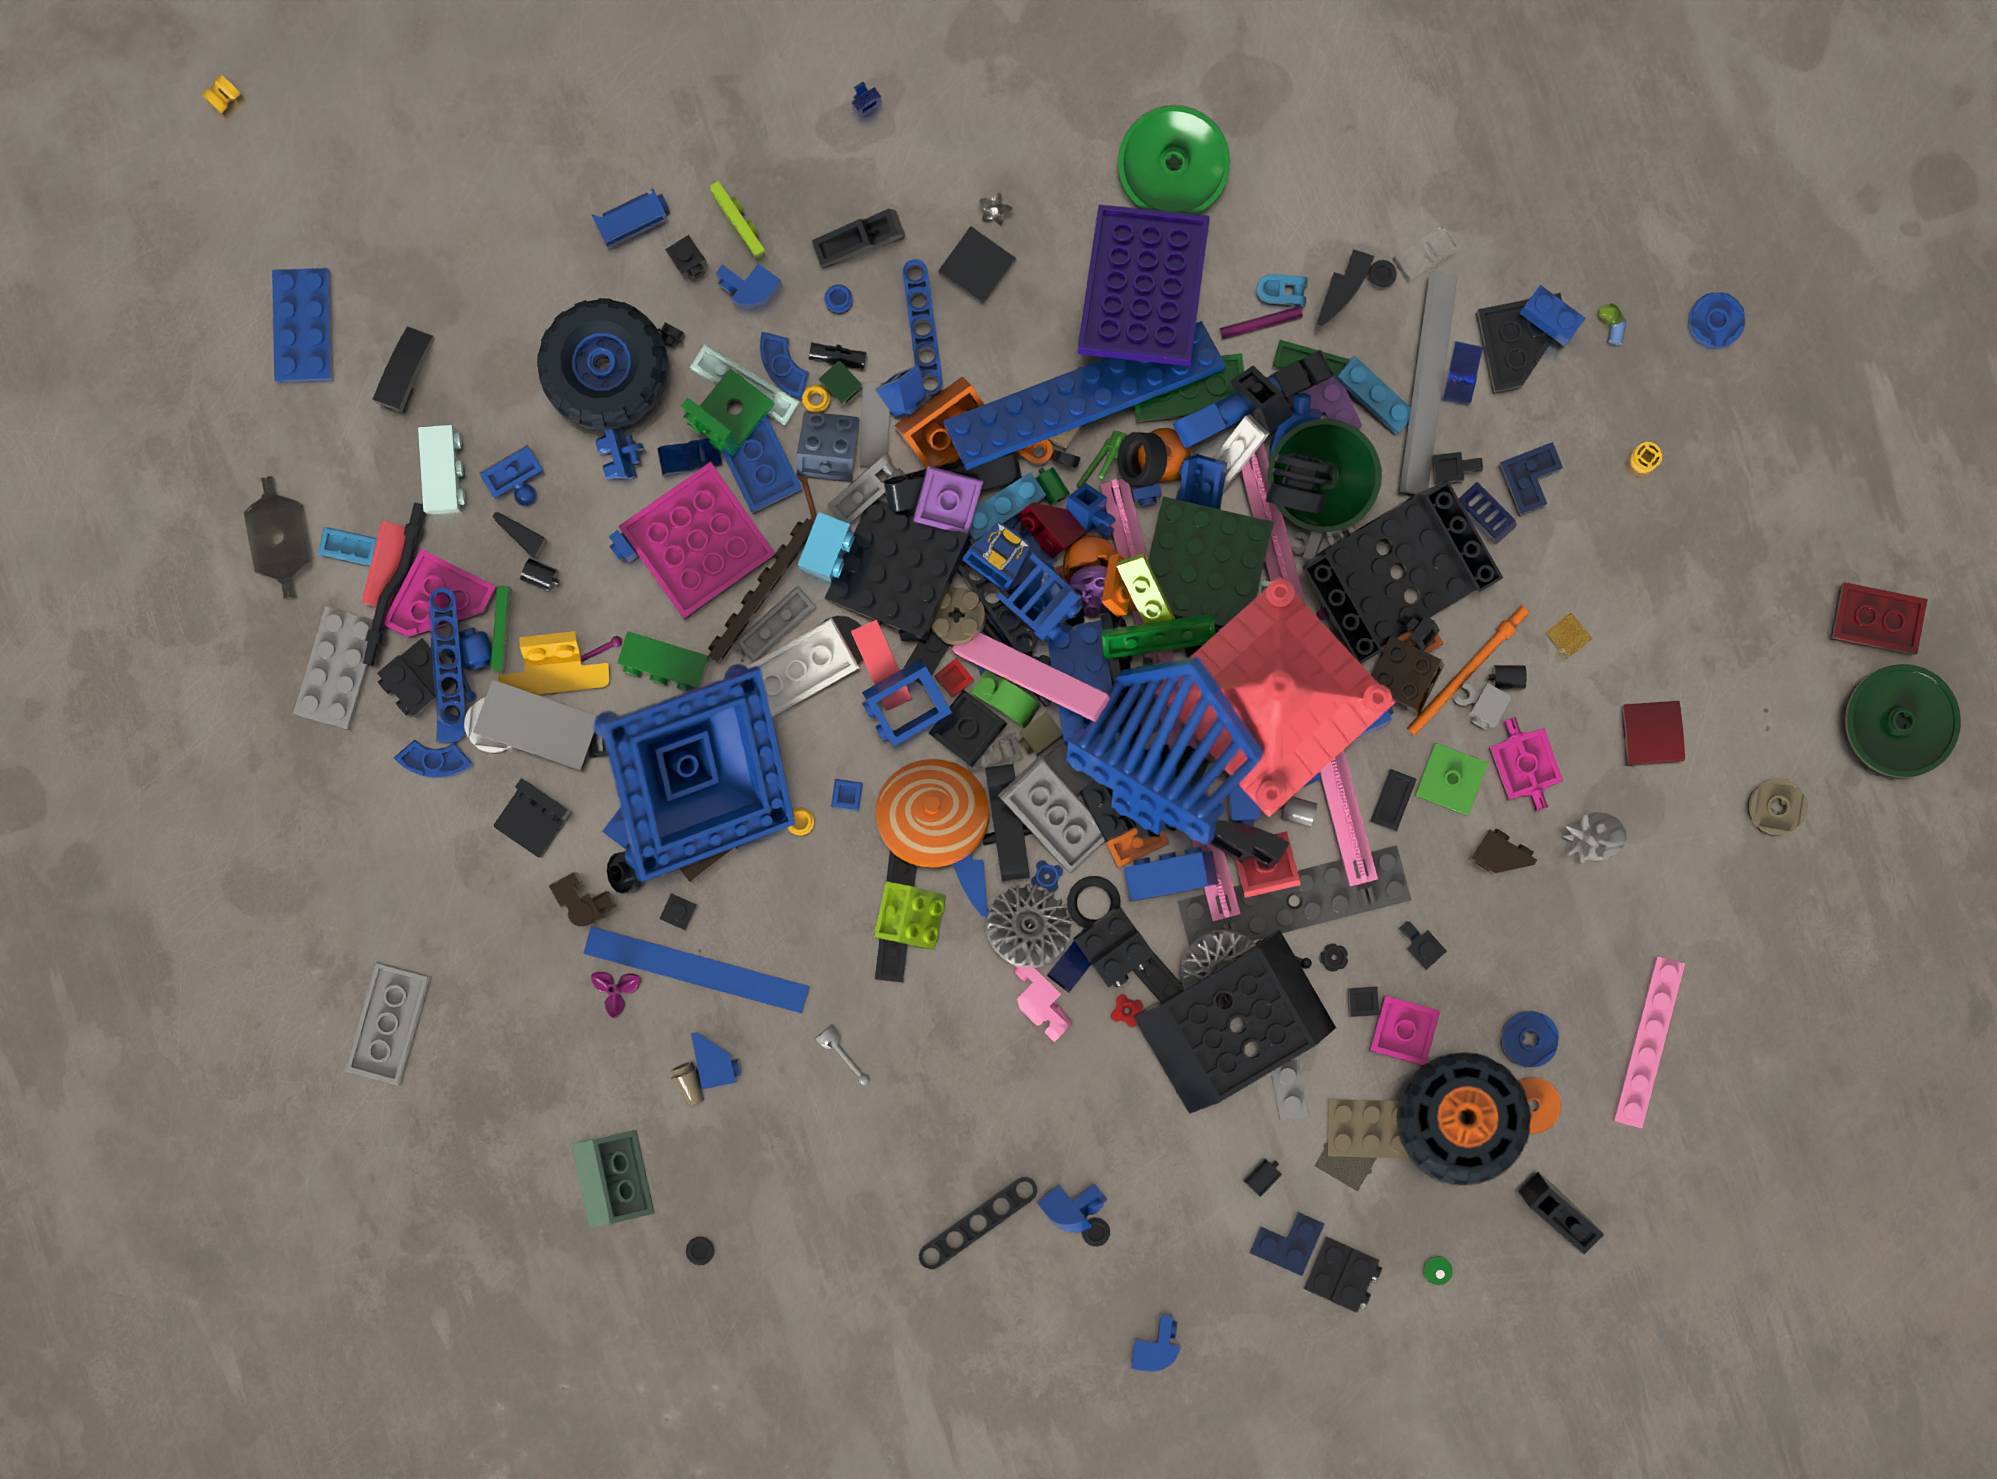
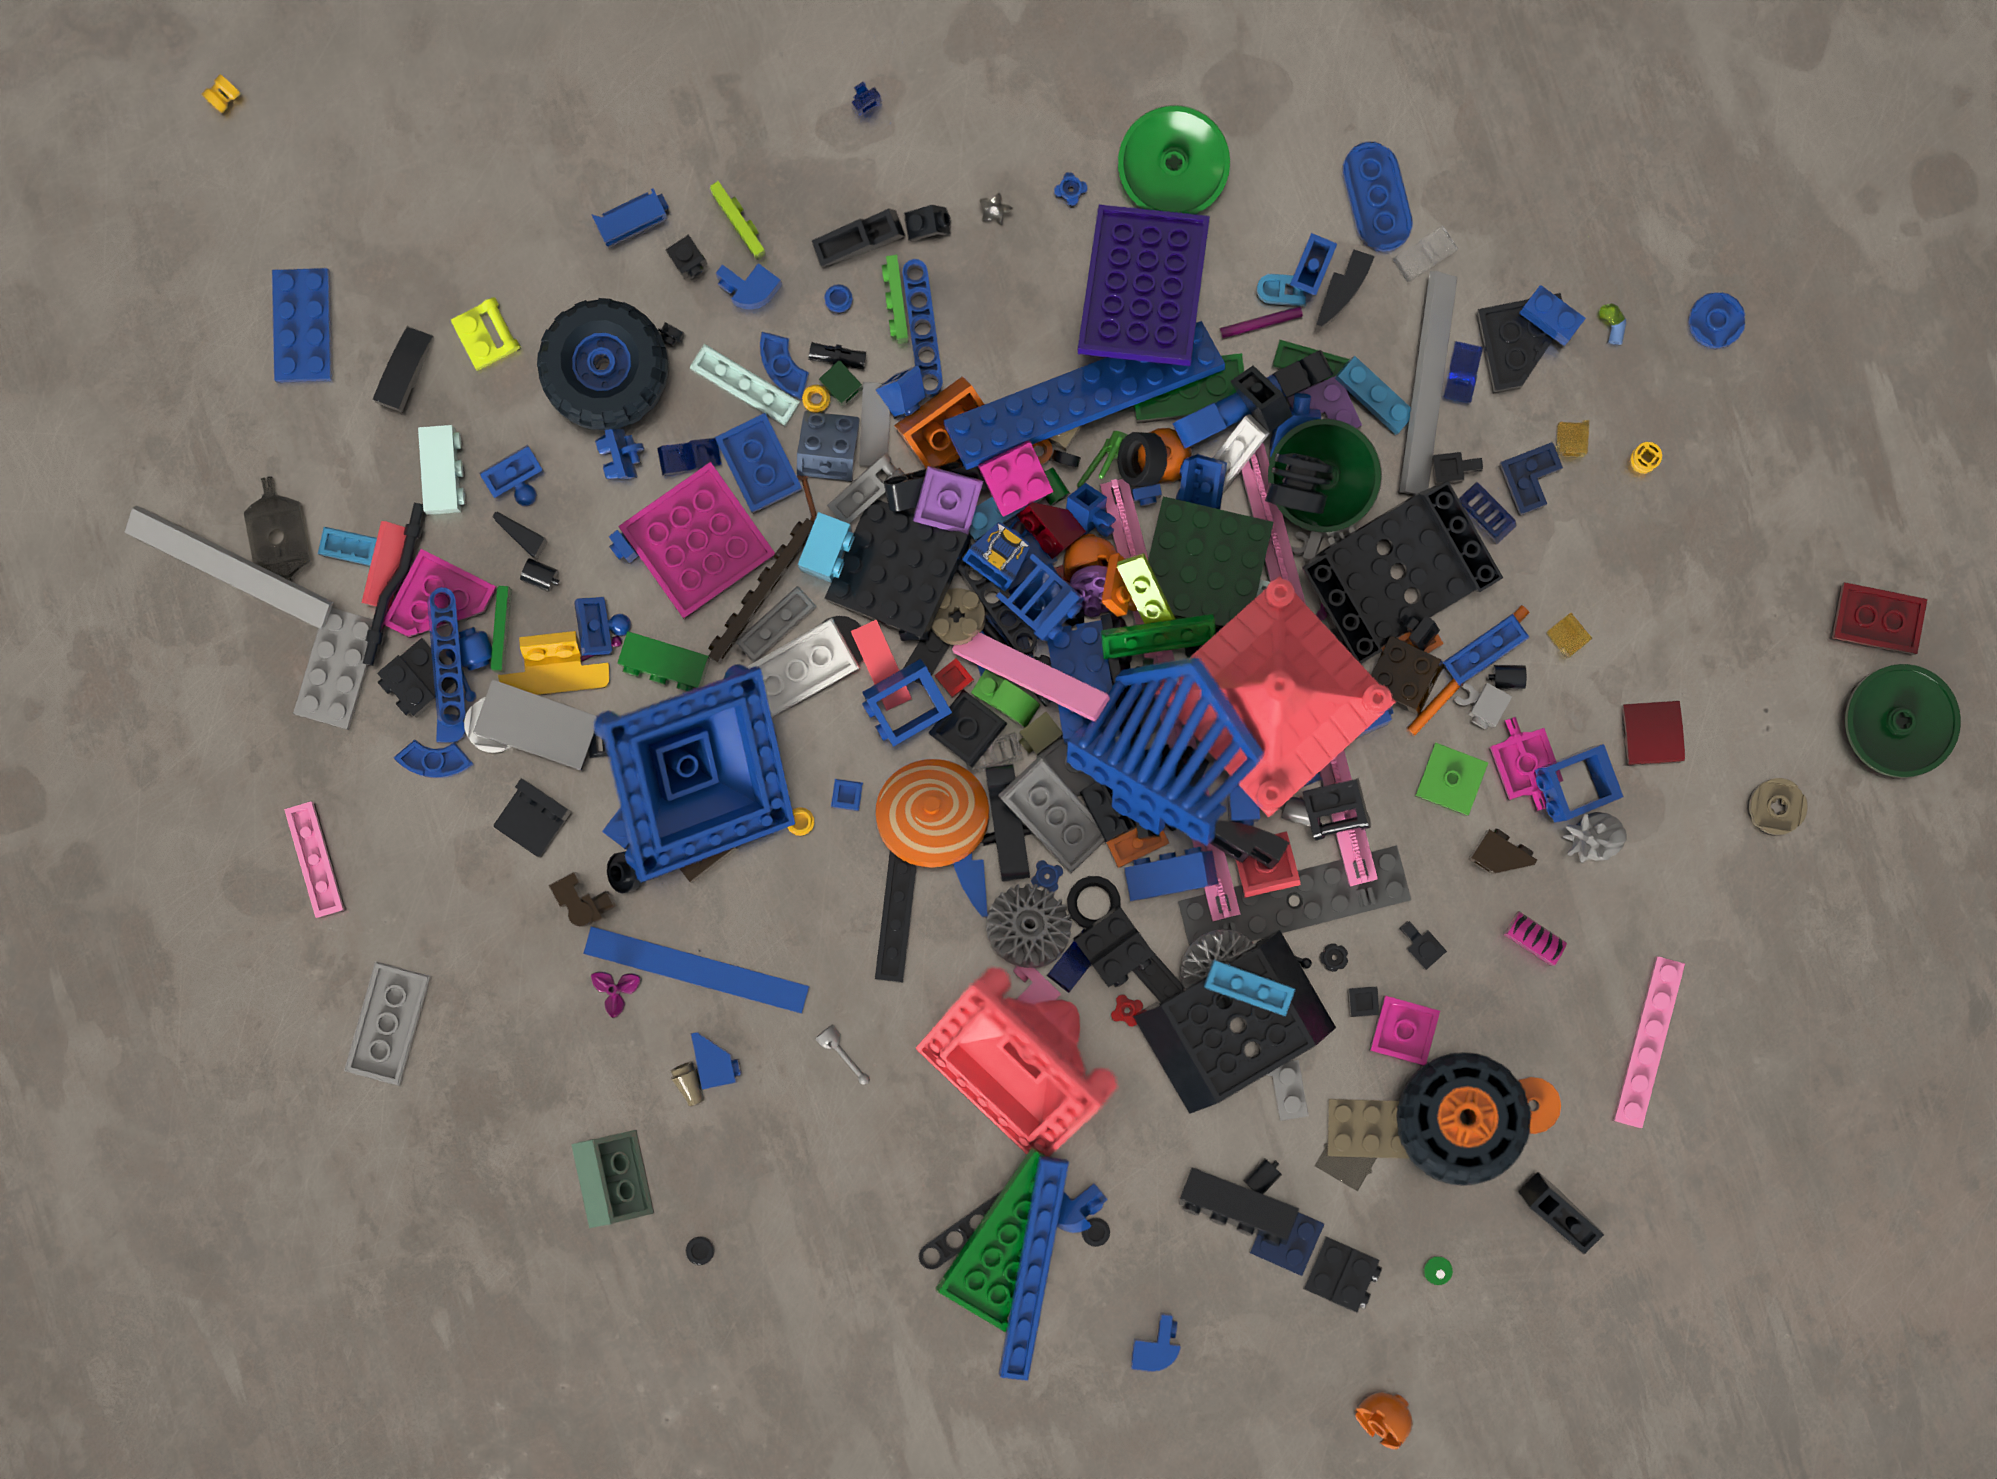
black plate [659,893,697,931] -> none
green bracket [681,368,775,456] -> none
lime bracket [874,881,946,950] -> none
black tile [938,226,1016,305] -> none
black tile [1368,260,1397,289] -> none
black tile [1370,769,1417,832] -> none
blue plate [1501,1011,1559,1067] -> none
none -> light grey tile [125,506,333,629]
none -> bright pink plate [284,801,345,918]
none -> neon yellow plate [451,297,521,371]
none -> blue plate [574,597,631,656]
none -> bright green plate [882,255,909,344]
none -> black bracket [904,205,951,241]
none -> coral piece [915,967,1117,1157]
none -> green wing [935,1147,1047,1332]
none -> dark pink plate [978,441,1053,517]
none -> blue tile [999,1156,1069,1381]
none -> blue plate [1054,172,1088,206]
none -> black brick [1179,1168,1299,1246]
none -> dark azure plate [1204,959,1295,1016]
none -> blue slope [1290,233,1337,296]
none -> black plate [1302,778,1371,840]
none -> blue tile [1342,141,1413,252]
none -> orange cylinder [1355,1392,1413,1449]
none -> blue tile [1443,614,1529,686]
none -> dark pink brick [1503,911,1567,966]
none -> blue window [1535,744,1624,823]
none -> clear yellow panel [1556,420,1589,458]

